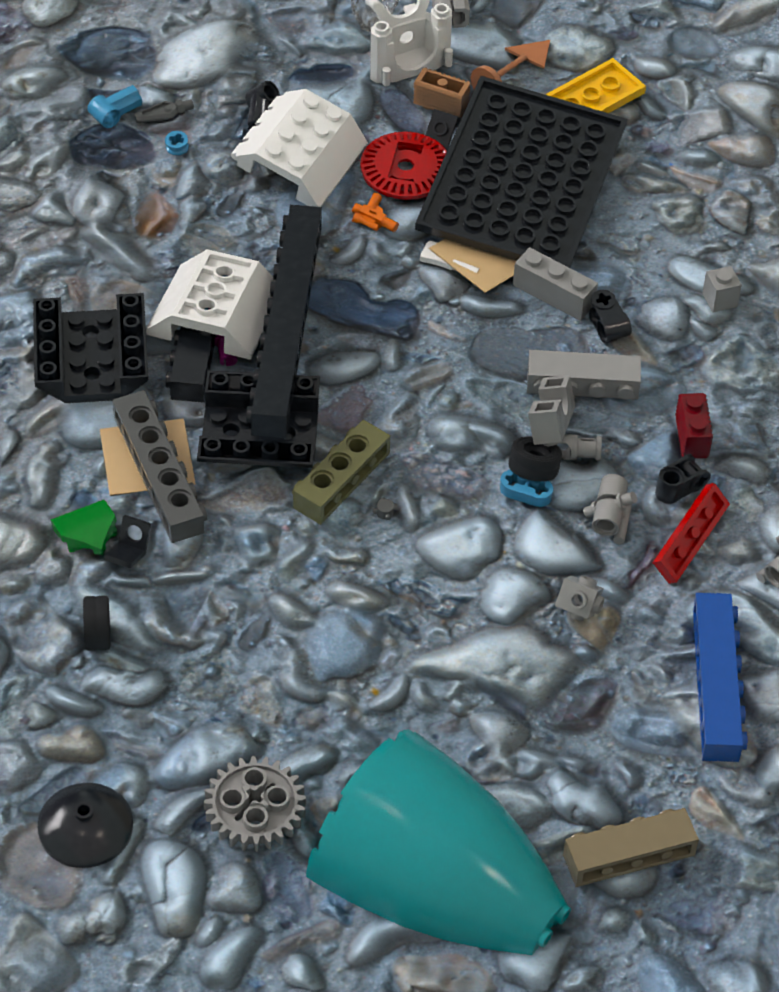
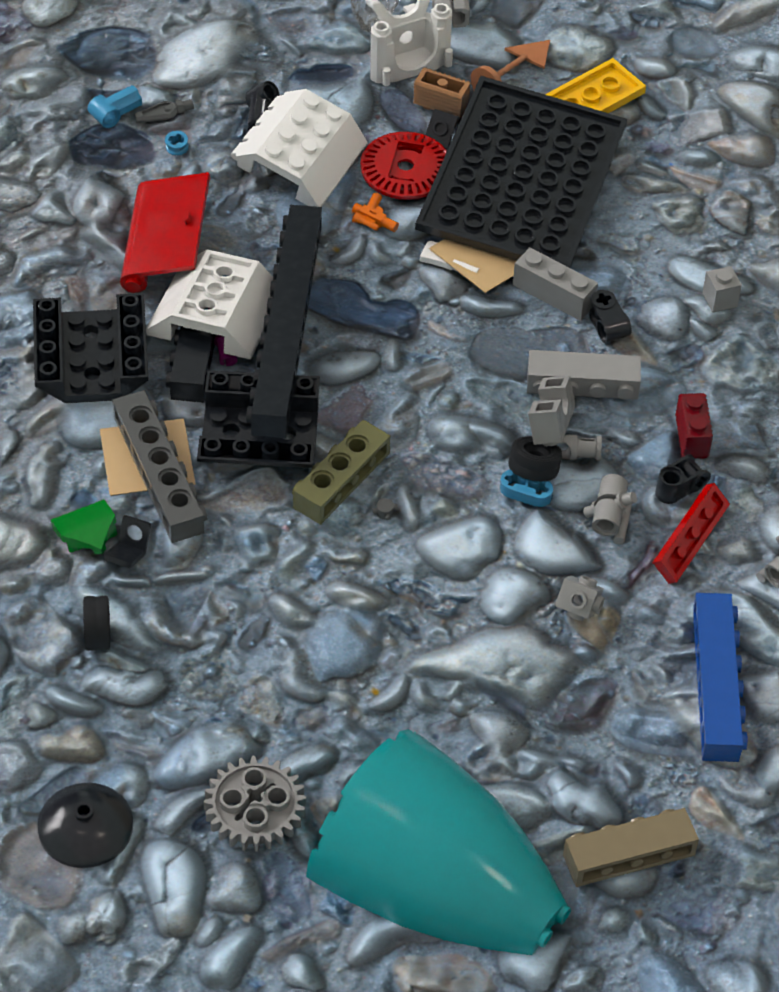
none -> red door [120,172,210,293]

